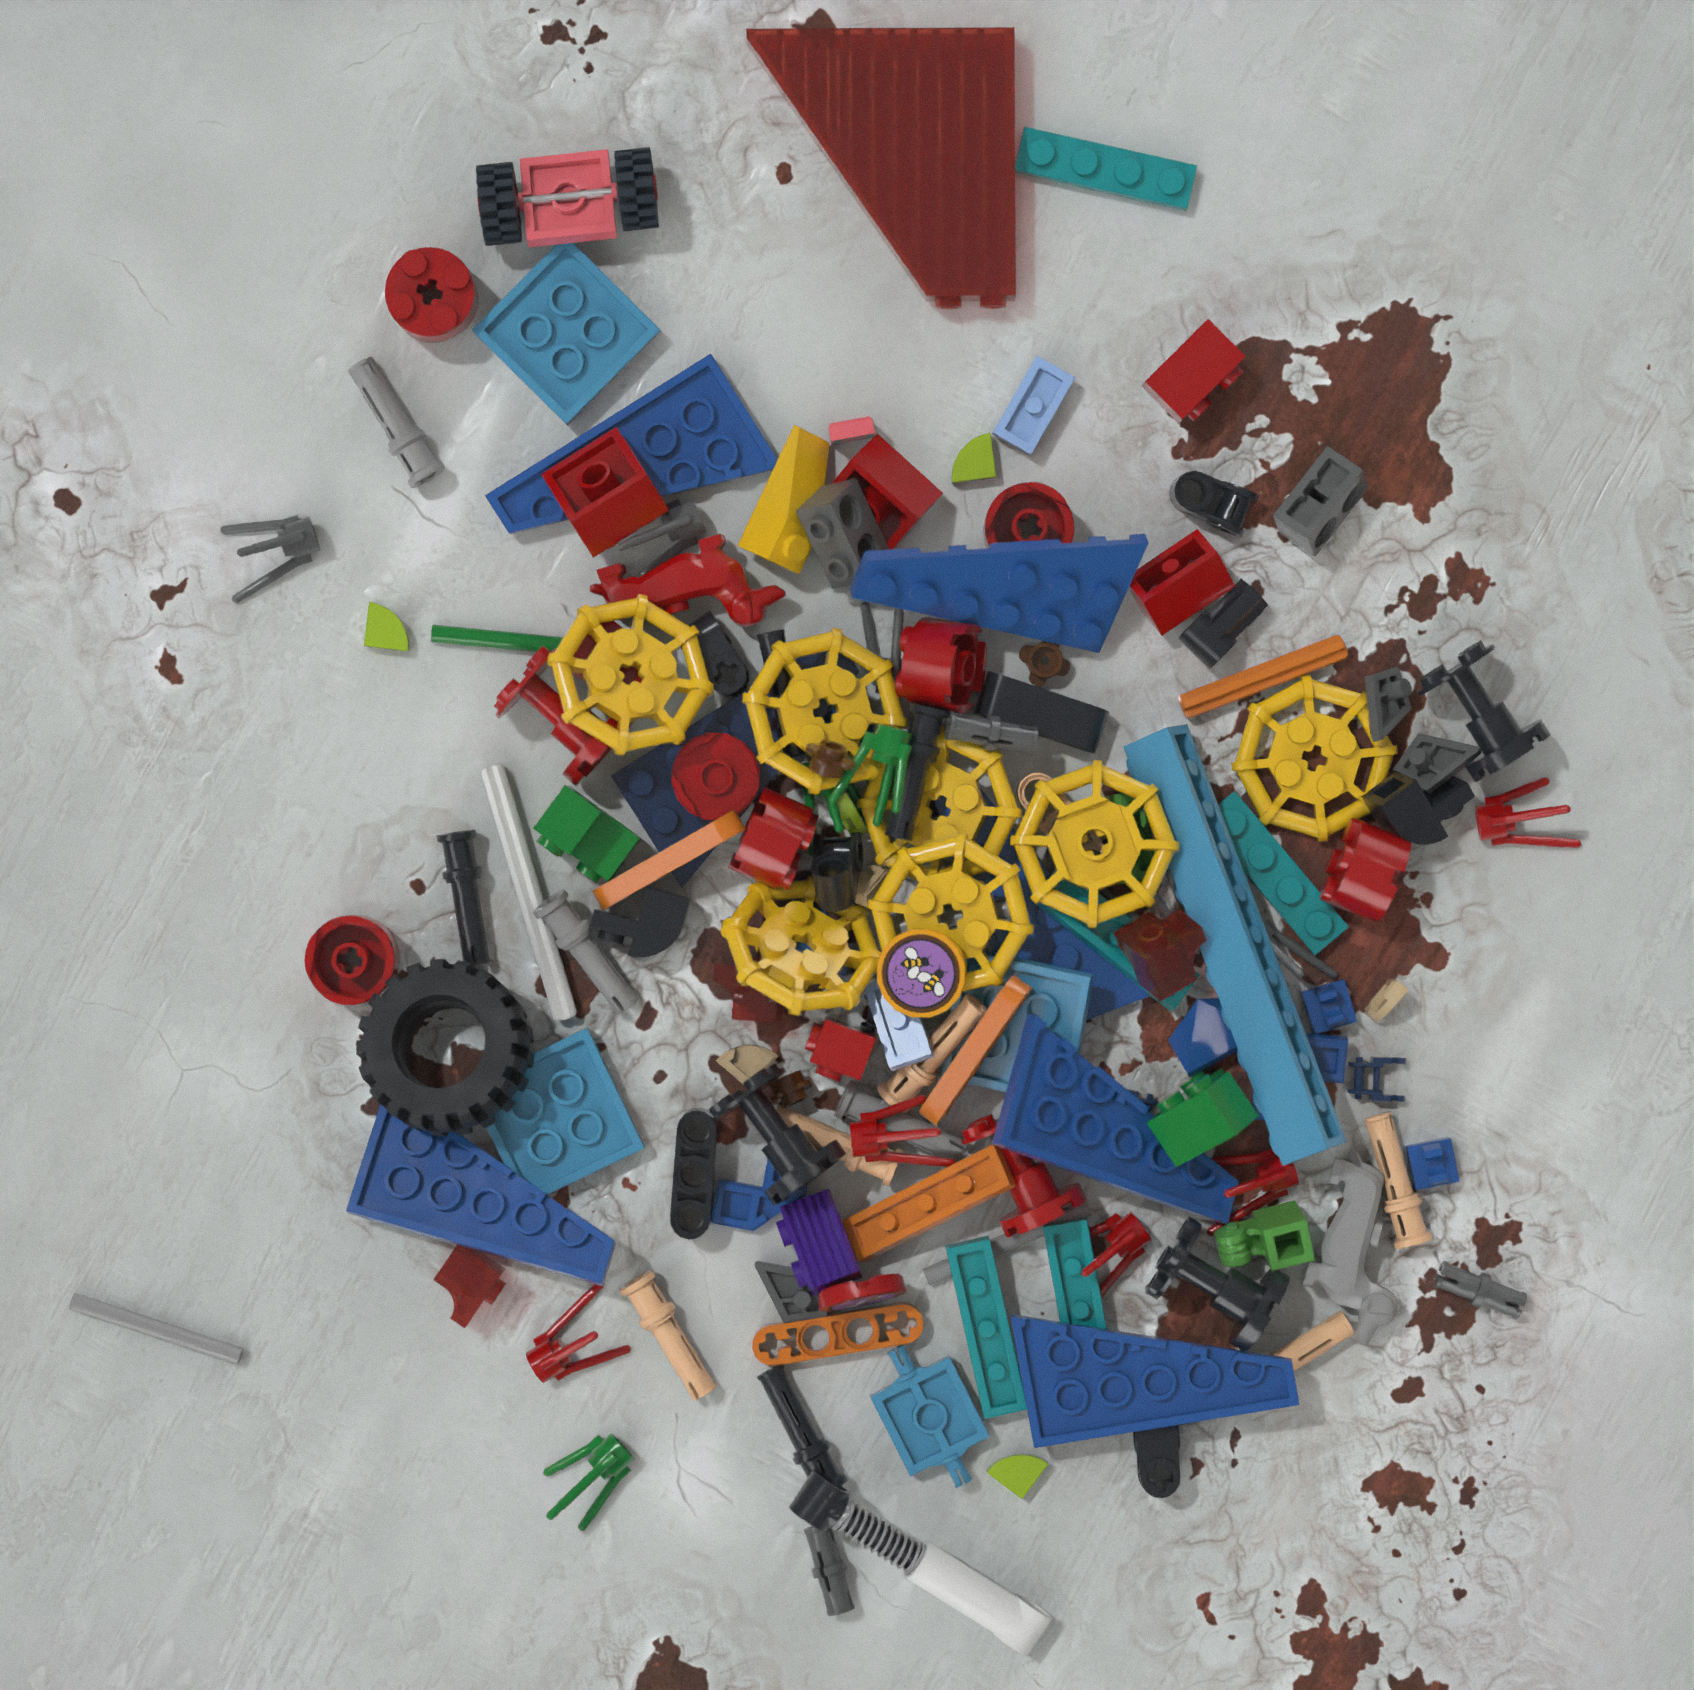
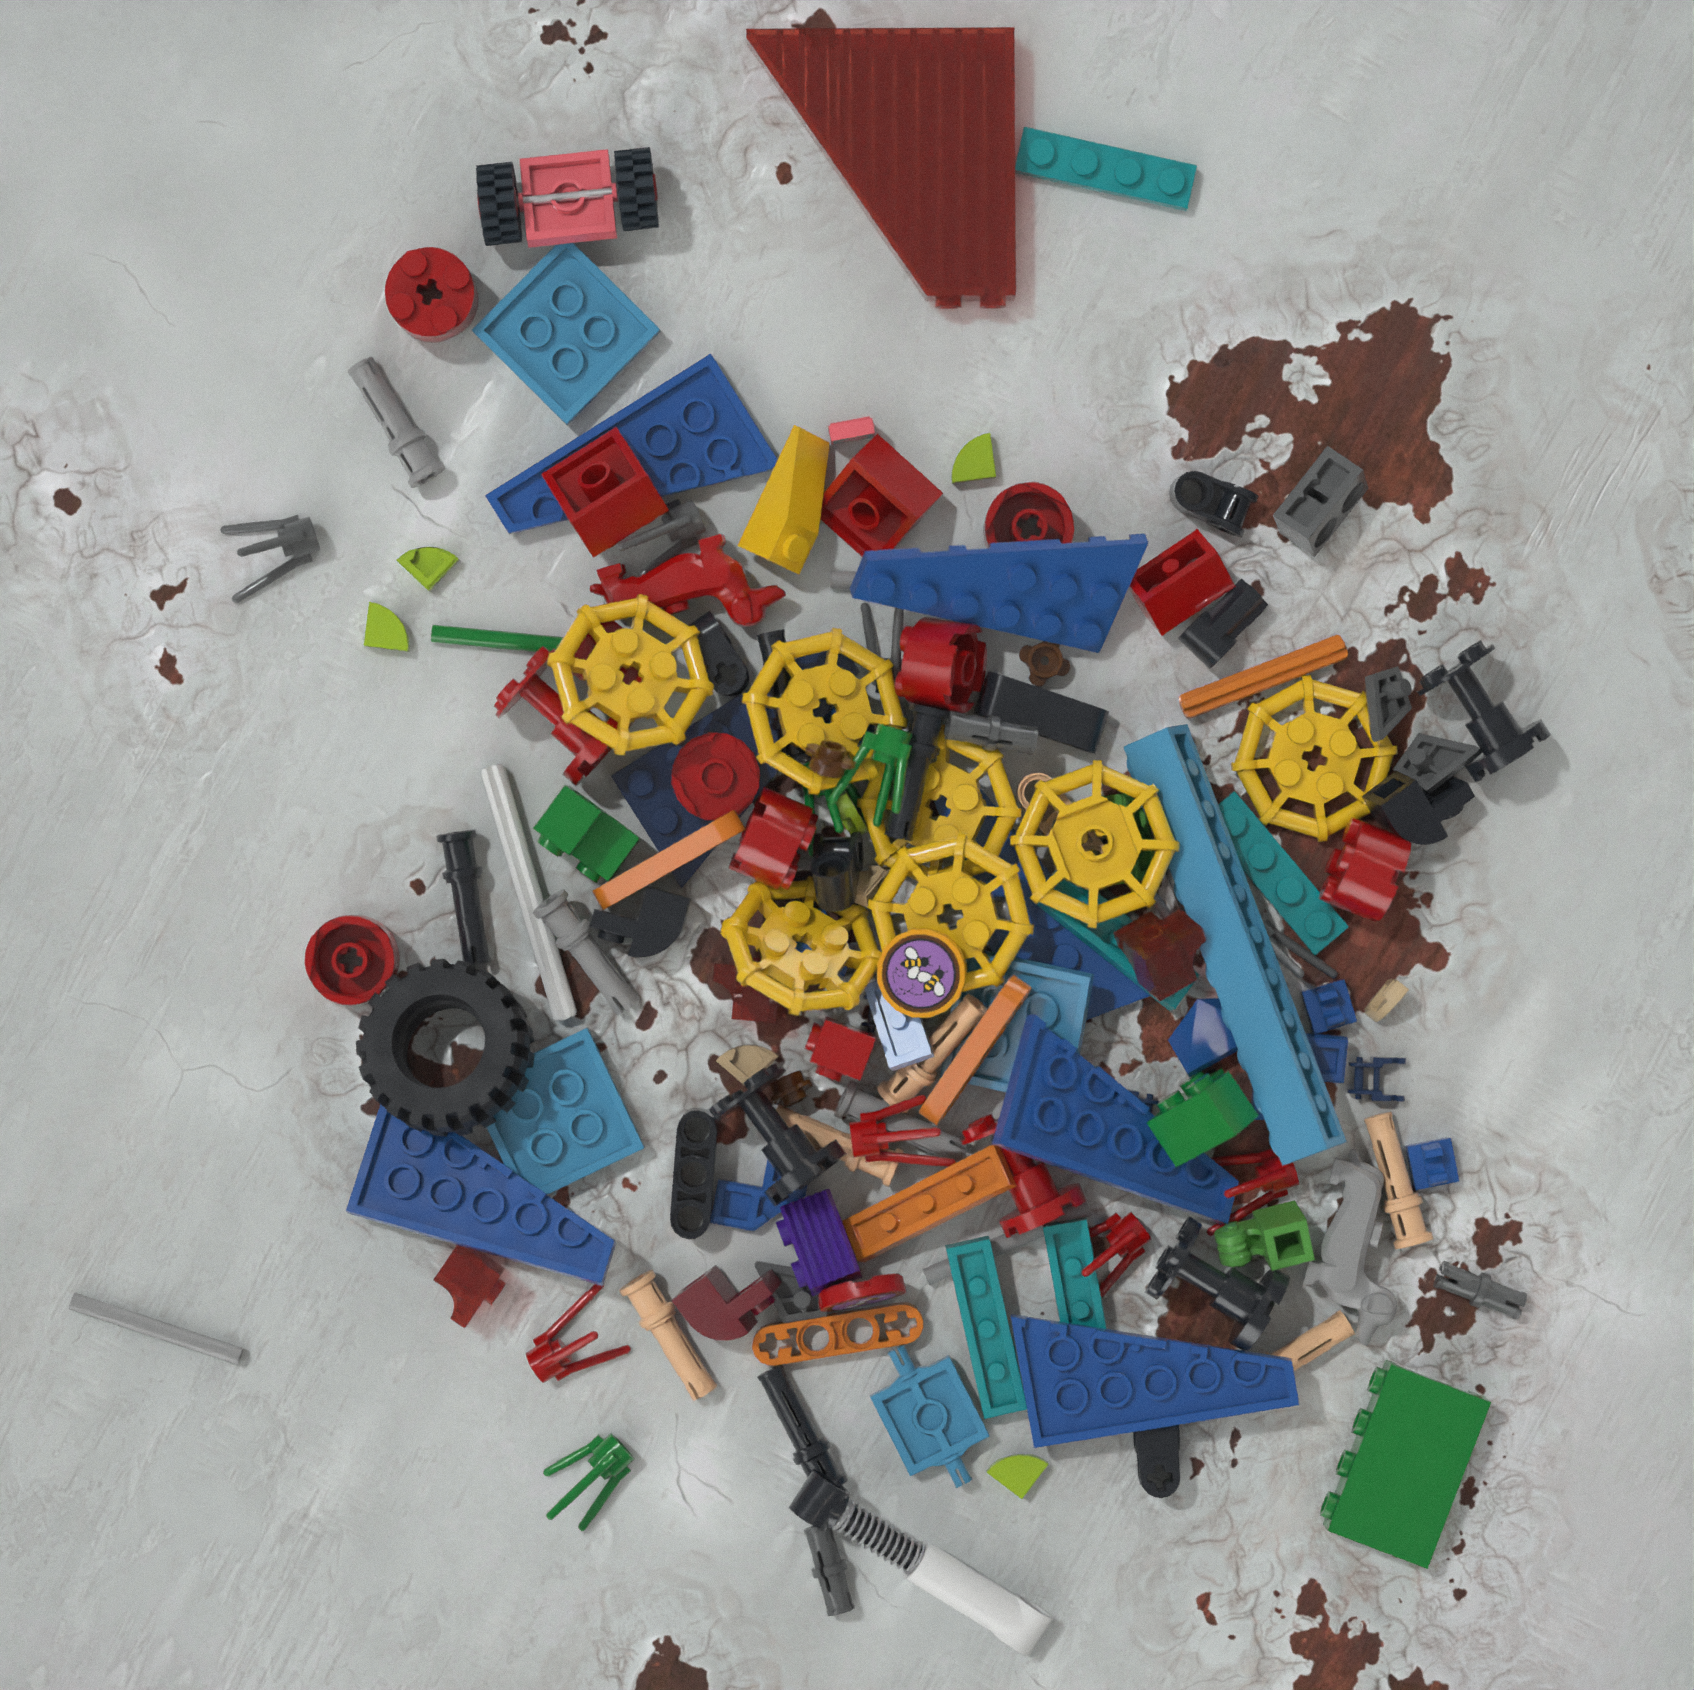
dark grey brick [796,478,890,589] -> none
light blue plate [992,356,1075,456] -> none
red brick [1142,319,1246,423] -> none
red plant [1475,777,1581,848] -> none
none -> lime tile [396,547,460,592]
none -> dark red brick [671,1265,782,1341]
none -> green panel [1320,1359,1491,1569]

